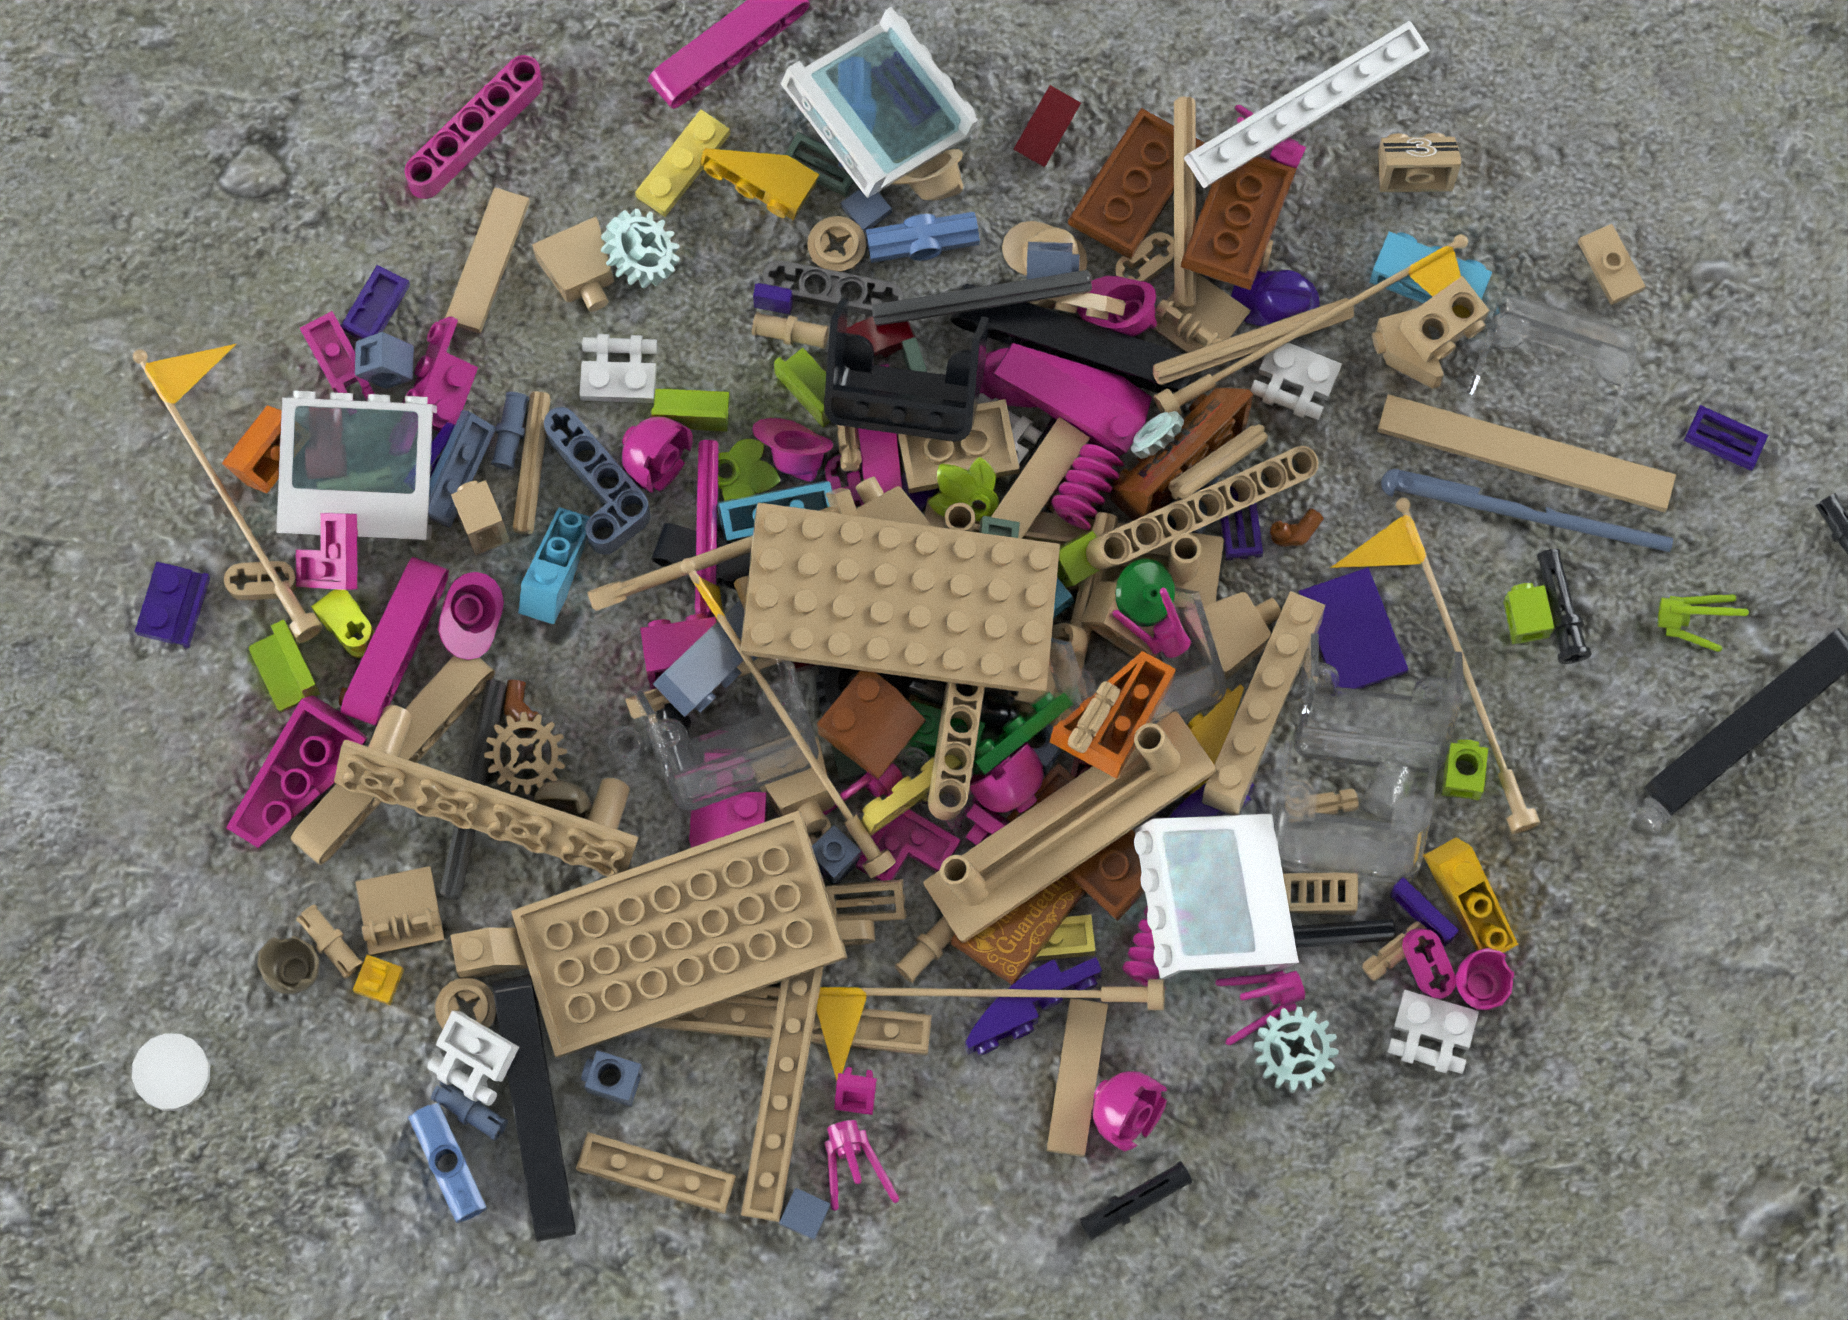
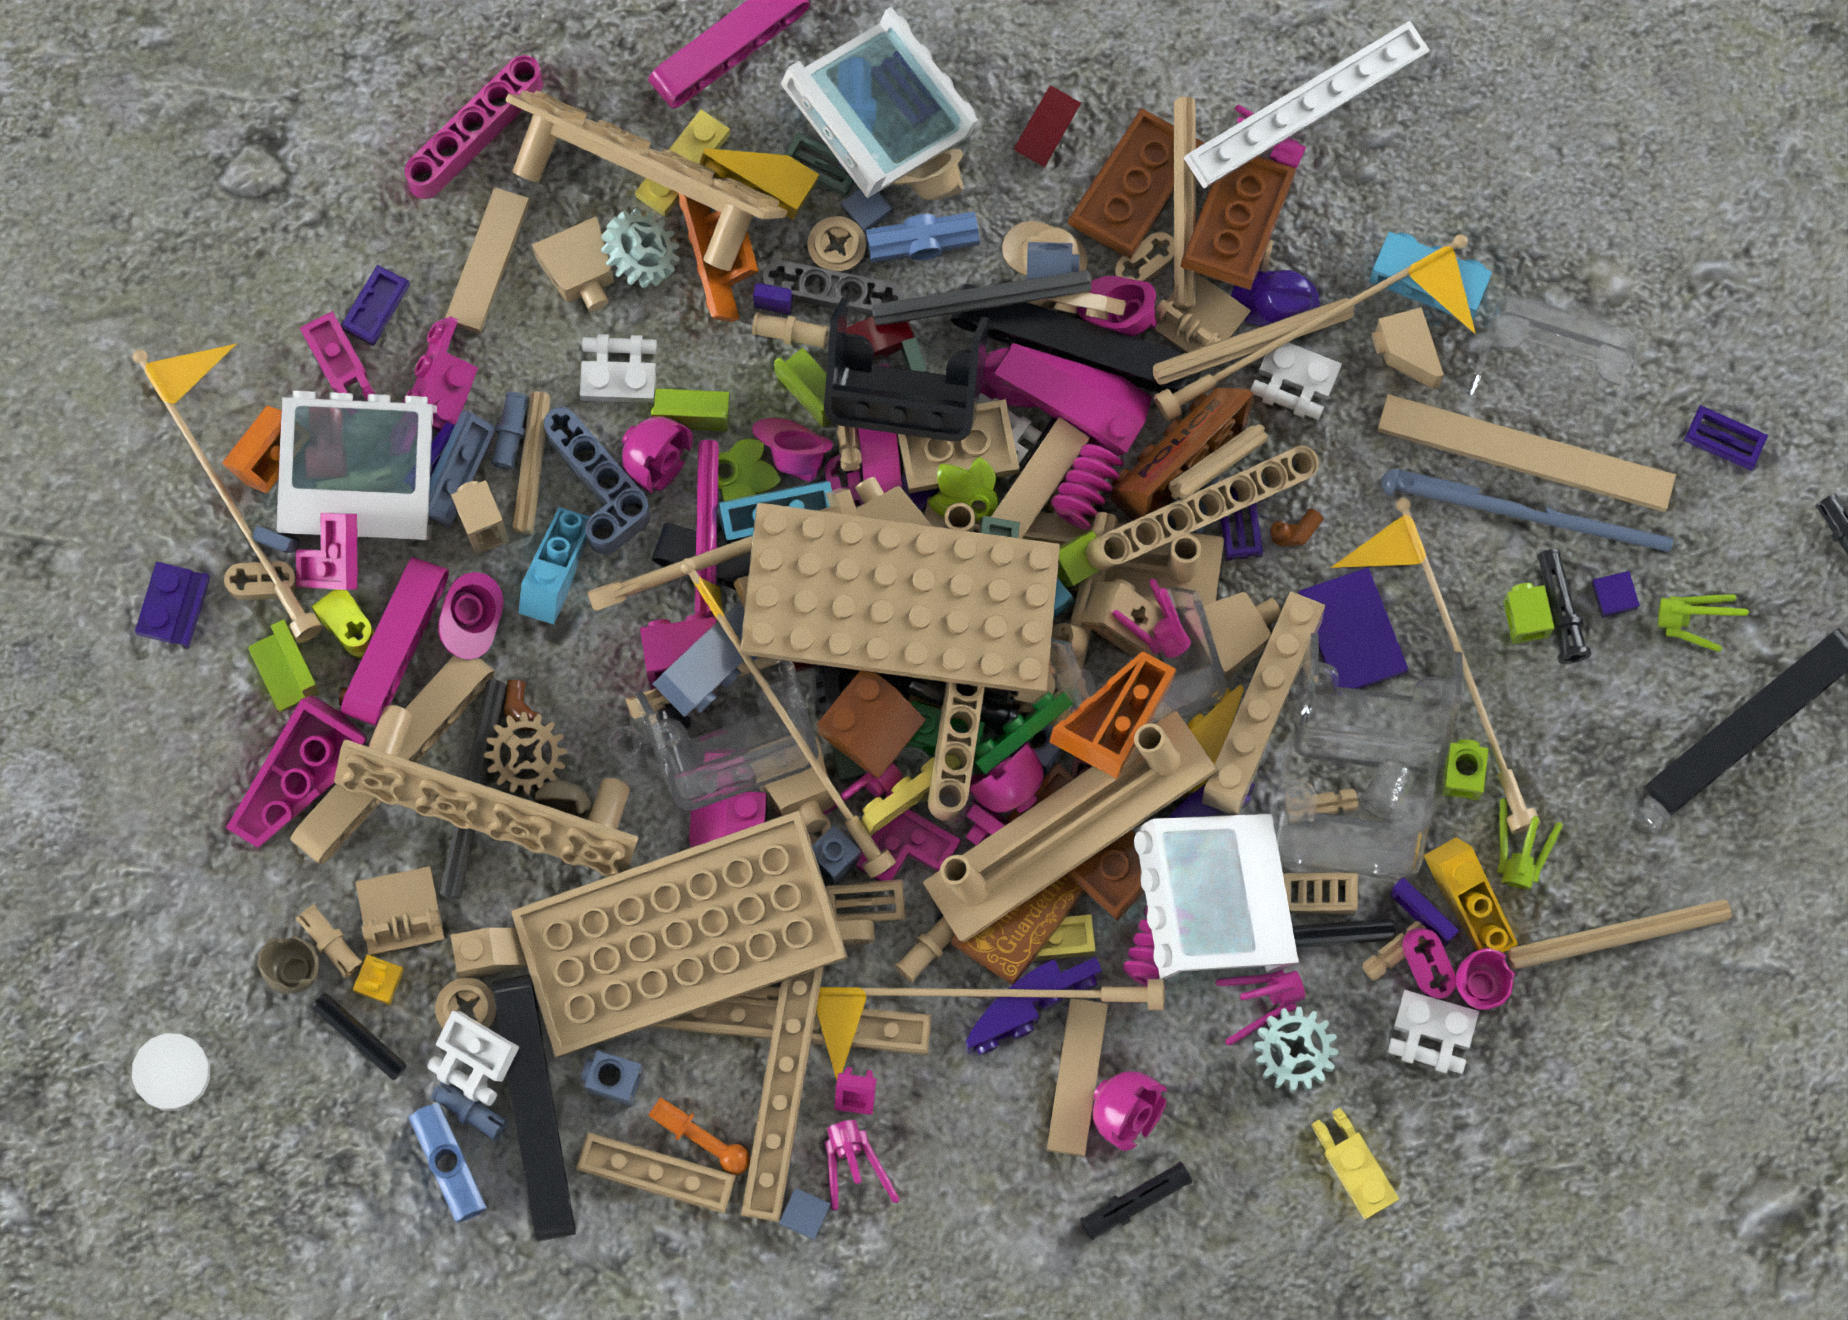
sand blue brick [355,332,414,389] -> none
tan axle [1068,681,1120,753] -> none
green piece [1115,559,1175,627] -> none
light aqua gear [1131,411,1184,459] -> none
tan slope [1378,133,1461,192] -> none
tan brick [1399,276,1490,363] -> none
tan plate [1578,224,1646,305] -> none
none -> sand blue tile [252,526,300,553]
none -> black axle [312,993,407,1080]
none -> tan piece [505,90,787,271]
none -> orange pin [648,1097,750,1175]
none -> orange bracket [678,193,759,322]
none -> light yellow hinge [1311,1108,1399,1220]
none -> lime plant [1497,798,1563,890]
none -> tan axle [1507,899,1732,969]
none -> dark purple tile [1592,571,1640,618]

